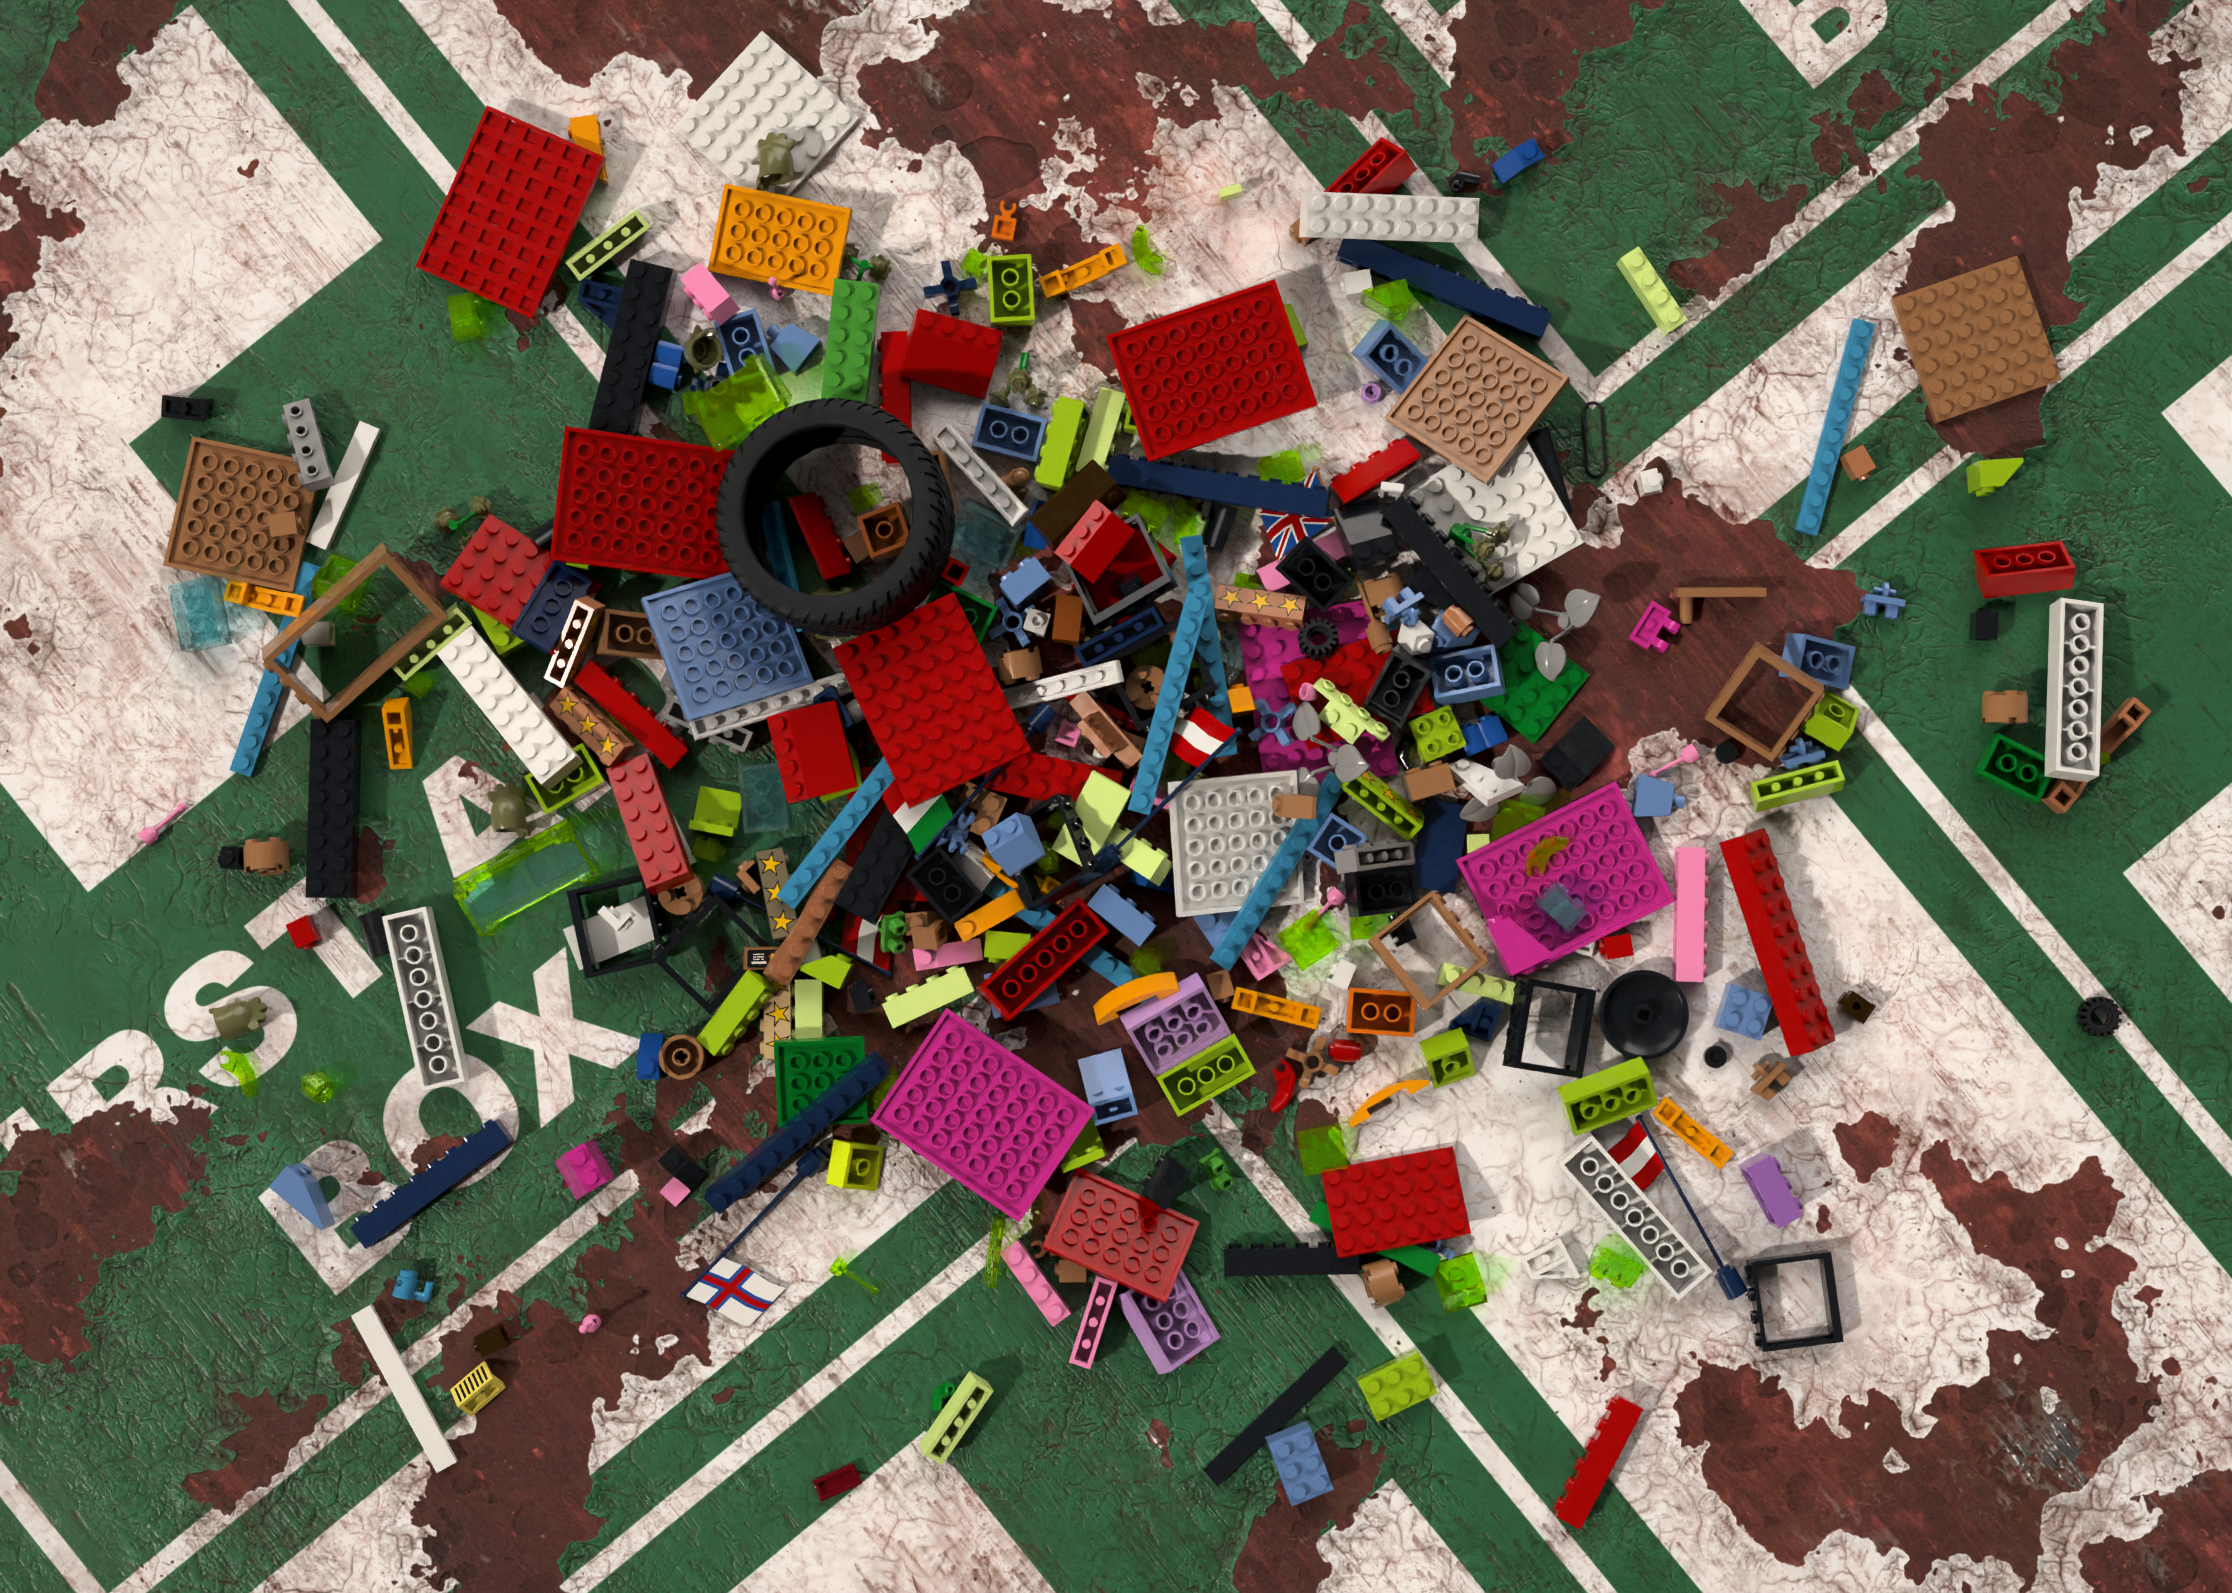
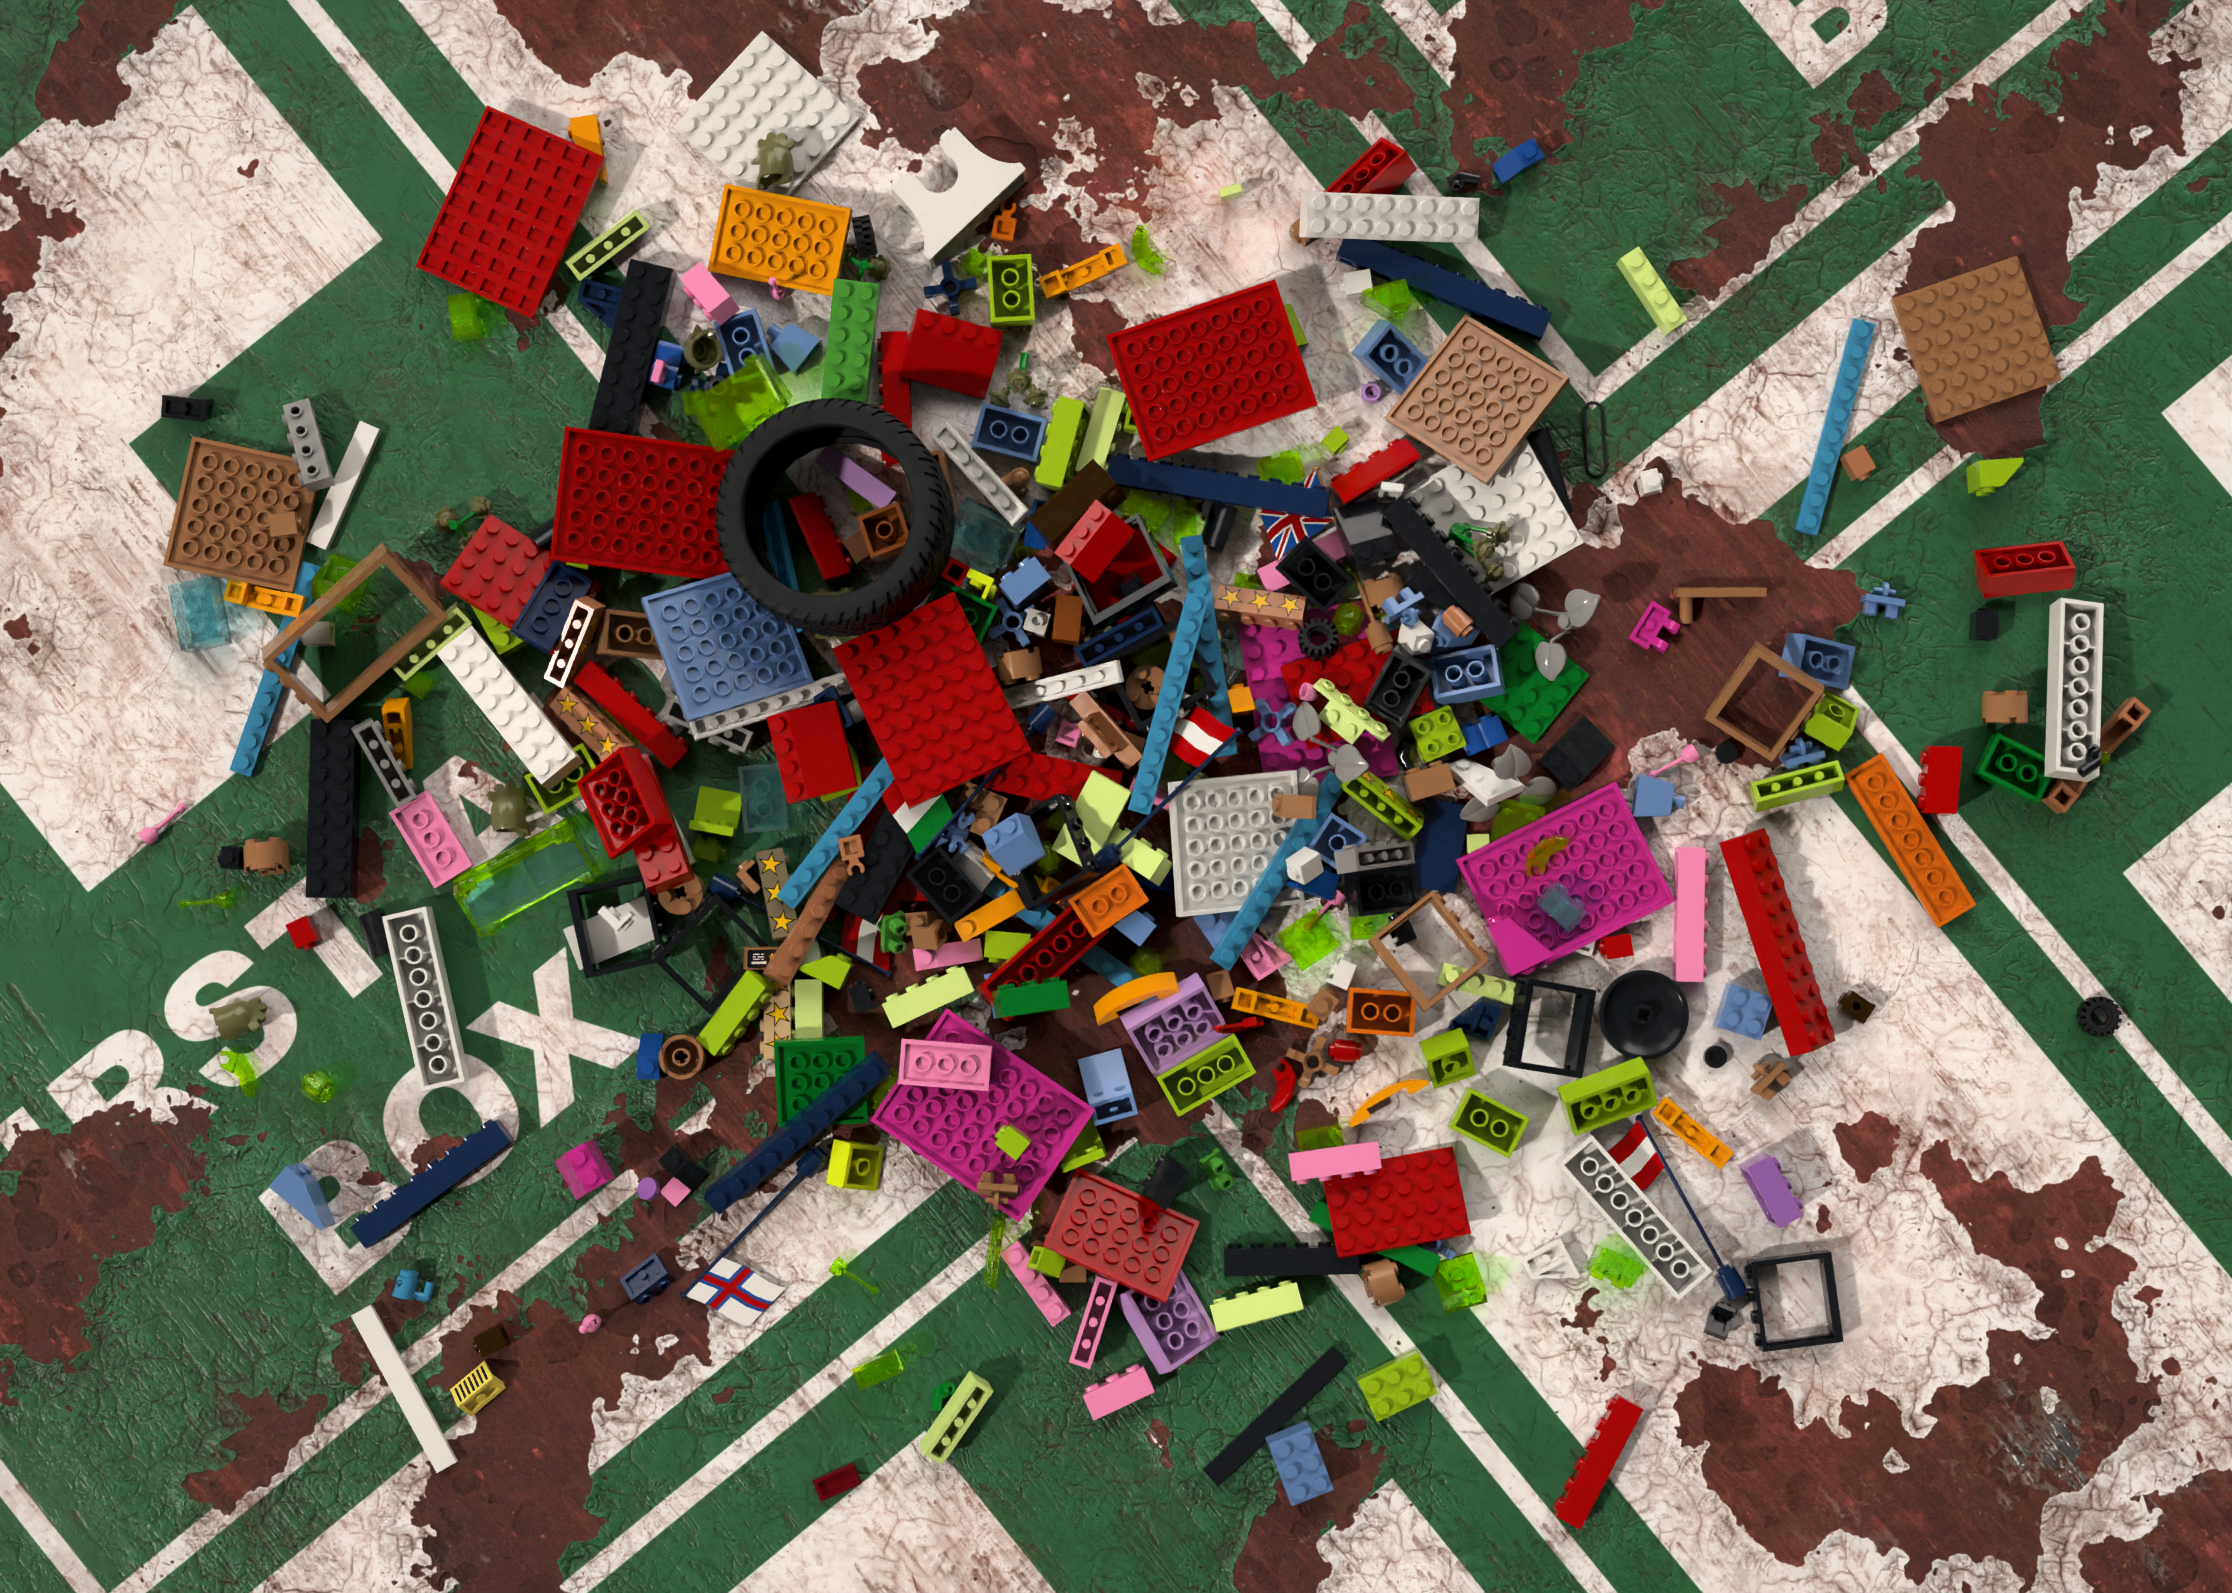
none -> clear neon green hinge [177,891,233,909]
none -> light grey brick [351,717,418,808]
none -> bright pink plate [389,790,474,889]
none -> red slope [576,747,673,859]
none -> dark blue bracket [619,1253,676,1305]
none -> medium lavender tile [637,1177,660,1201]
none -> bright pink tile [650,359,669,385]
none -> lavender tile [815,446,898,508]
none -> nougat plate [838,834,865,876]
none -> clear neon green brick [851,1348,904,1390]
none -> black tyre [852,215,878,258]
none -> white piece [890,127,1028,270]
none -> bright pink plate [898,1039,992,1091]
none -> neon yellow bracket [966,568,998,602]
none -> medium nougat hips [977,1172,1018,1210]
none -> green brick [992,977,1070,1019]
none -> lime brick [994,1123,1031,1161]
none -> lime brick [1027,1246,1066,1278]
none -> orange plate [1068,863,1149,938]
none -> bright pink brick [1082,1363,1155,1420]
none -> yellowish green brick [1210,1280,1304,1333]
none -> red piece [1214,1016,1264,1034]
none -> white brick [1285,847,1324,885]
none -> blue slope [1285,865,1340,901]
none -> bright pink brick [1288,1141,1382,1185]
none -> medium nougat bracket [1305,986,1340,1022]
none -> lime plate [1320,425,1350,456]
none -> clear neon green head [1332,602,1364,636]
none -> lime brick [1447,1086,1530,1159]
none -> black bracket [1703,1302,1737,1341]
none -> orange plate [1844,753,1976,928]
none -> red slope [1916,746,1962,816]
none -> black arm [2077,744,2101,777]

